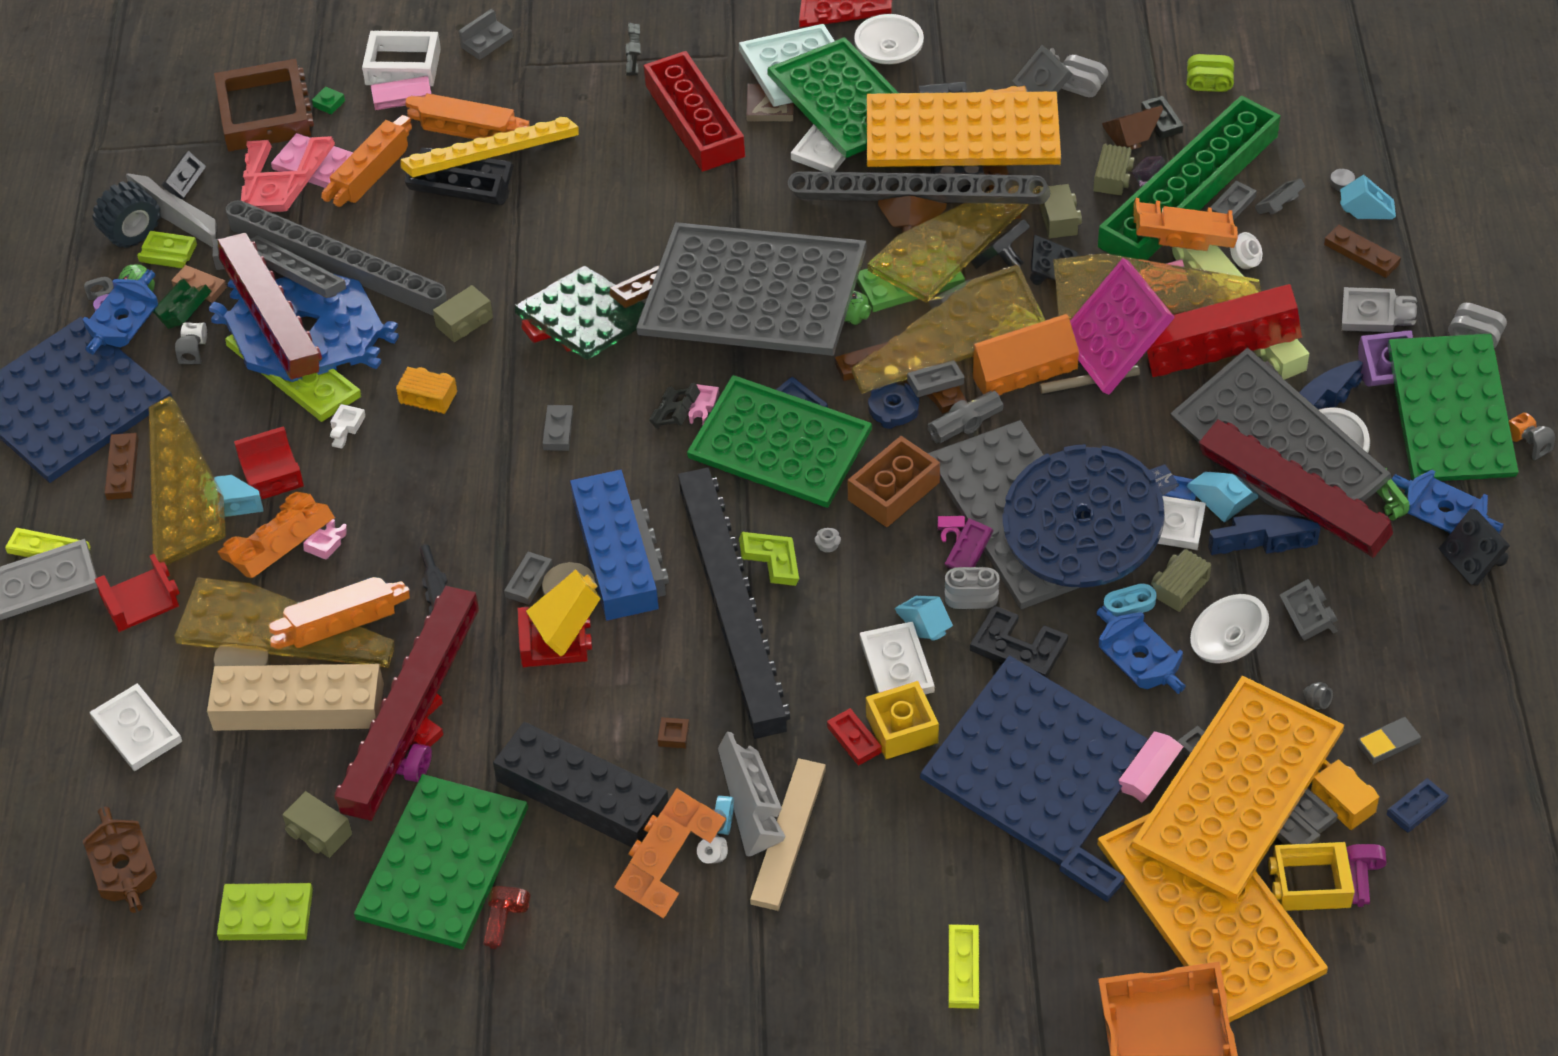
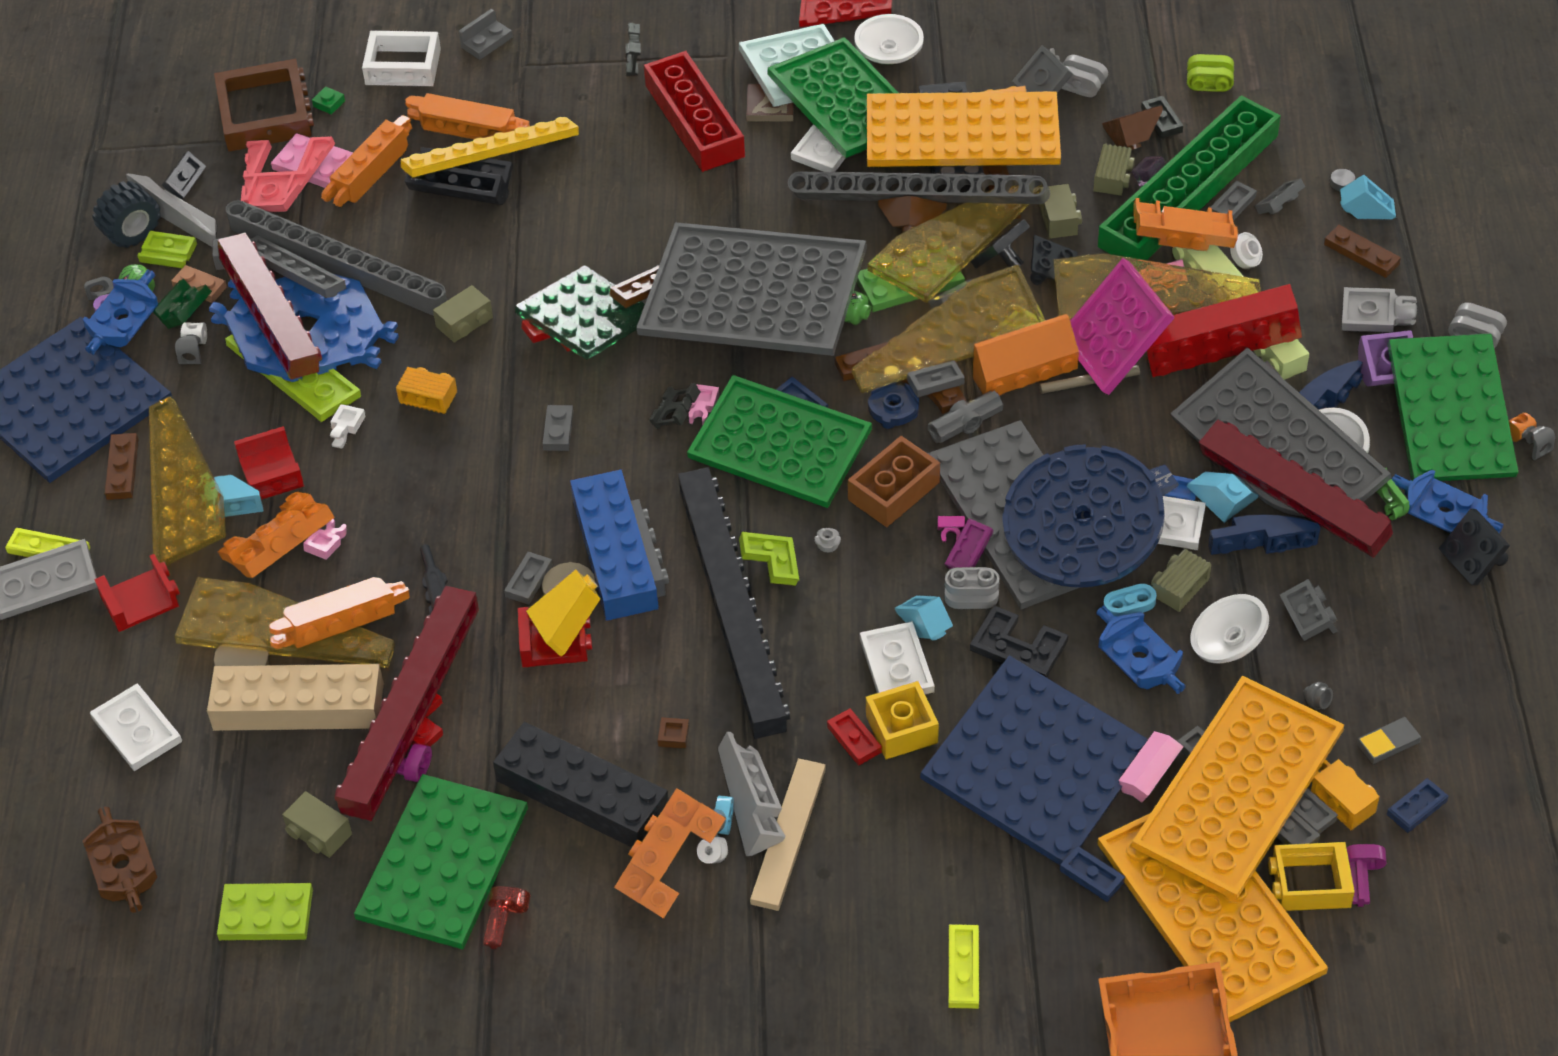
bright pink piece [371,76,431,110] -> none

